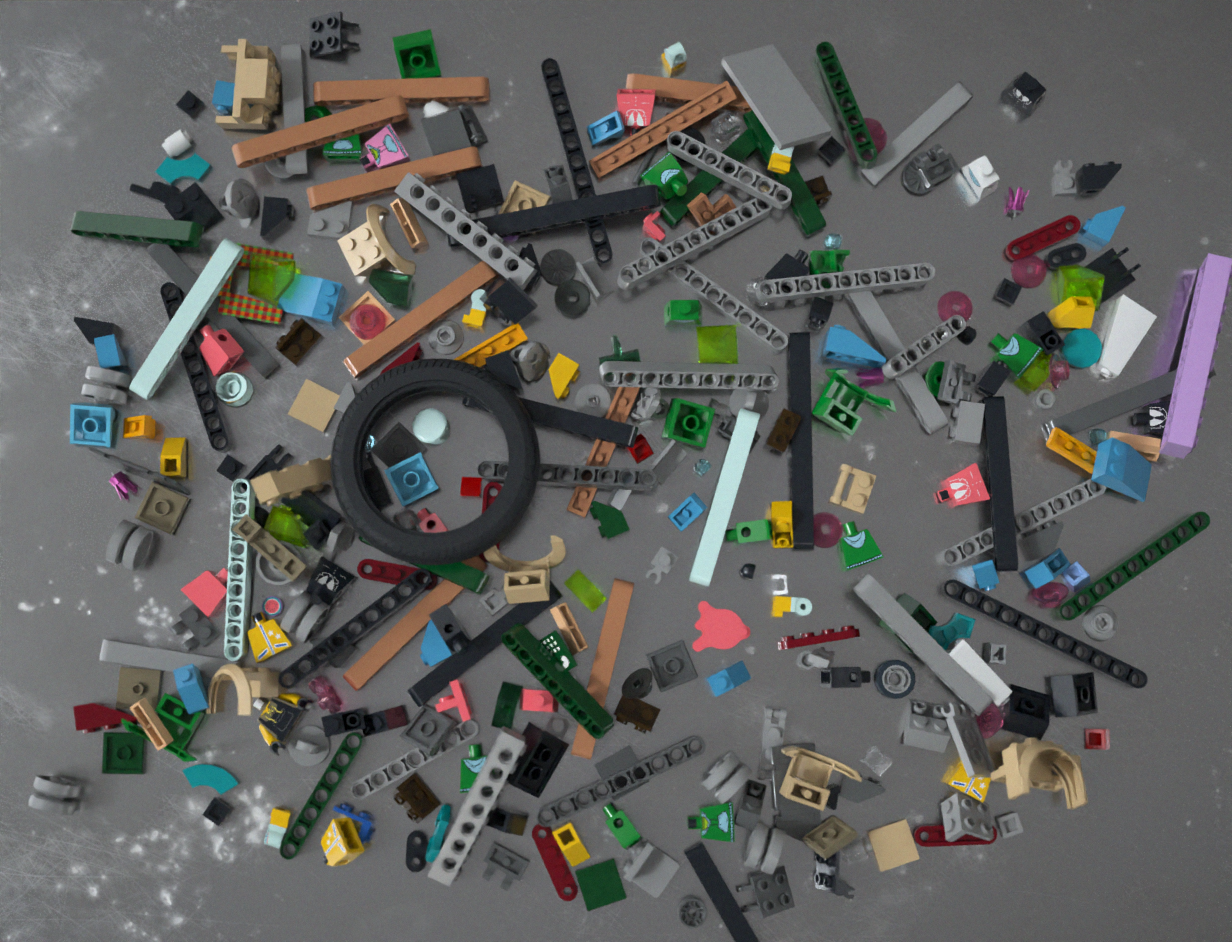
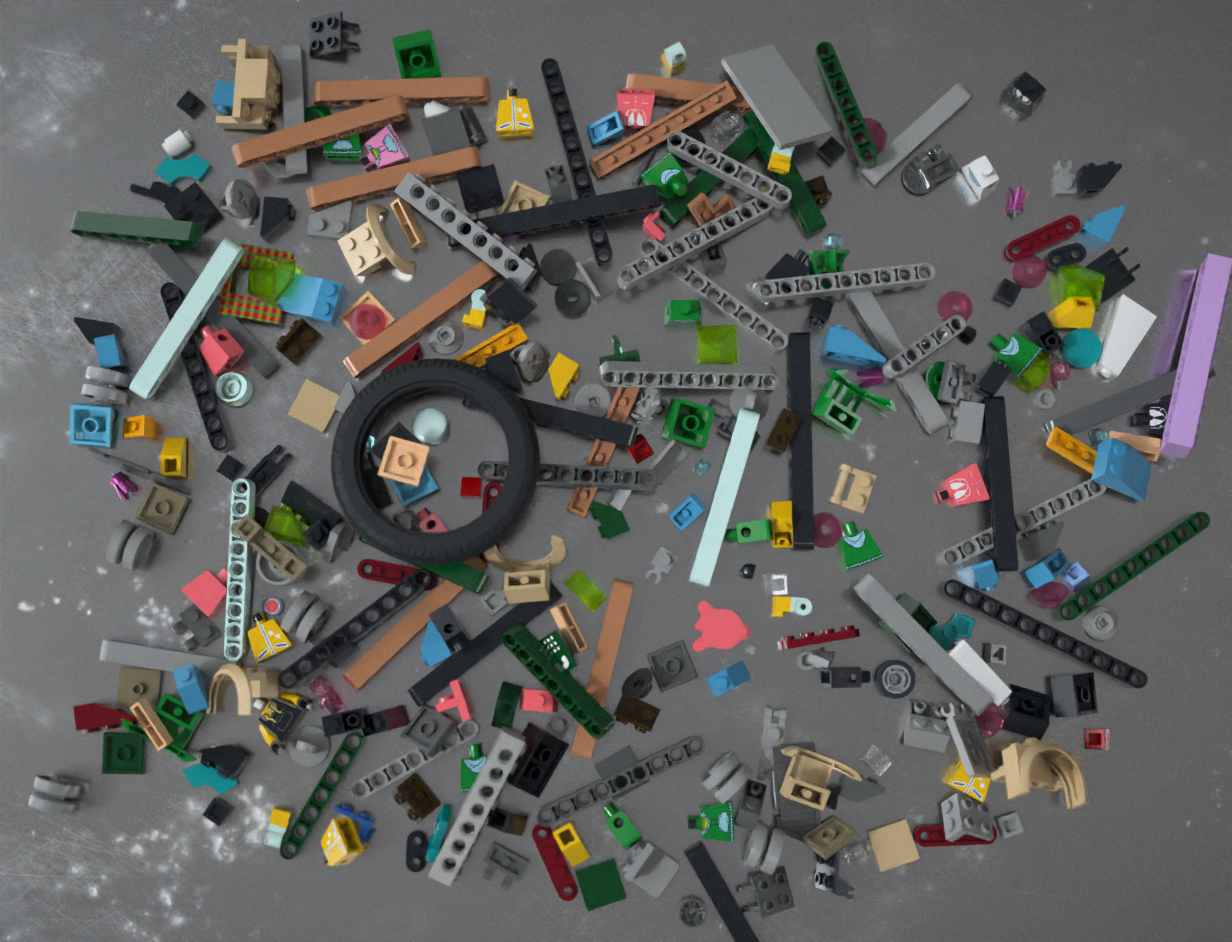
tan brick [250,455,333,506] -> none
black torso [306,556,355,605] -> none
clear green slope [369,269,413,306] -> none
none -> black slope [199,744,248,781]
none -> light nougat tile [378,436,430,487]
none -> yellow torso [496,89,534,137]
none -> dark grey slope [702,242,727,272]

